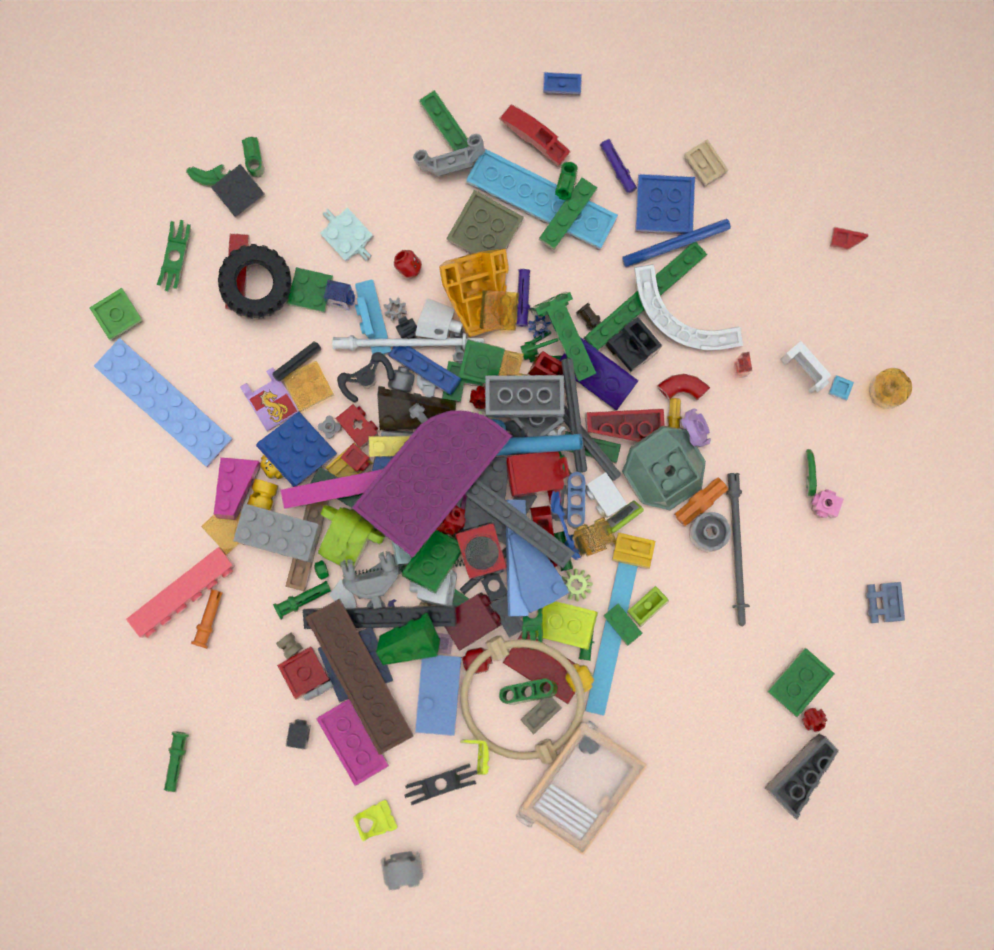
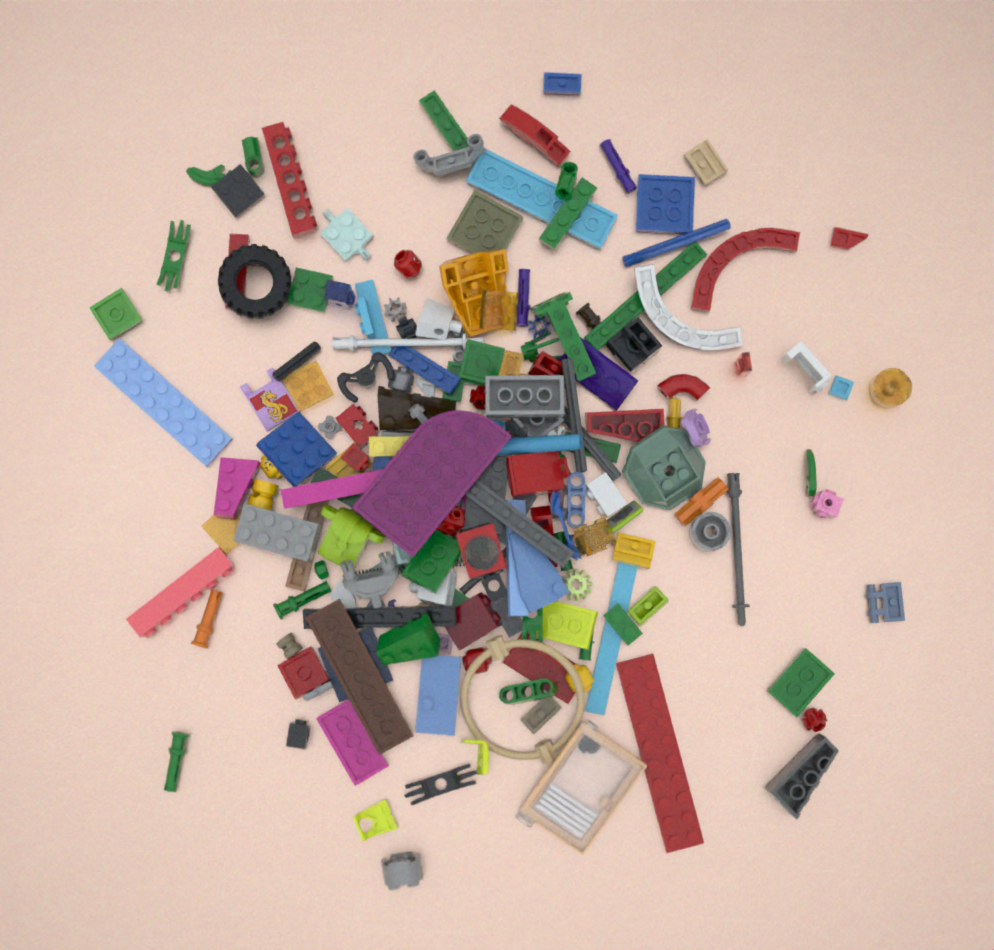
none -> red brick [262,122,317,239]
none -> red plate [616,653,704,853]
none -> red plate [691,228,800,312]

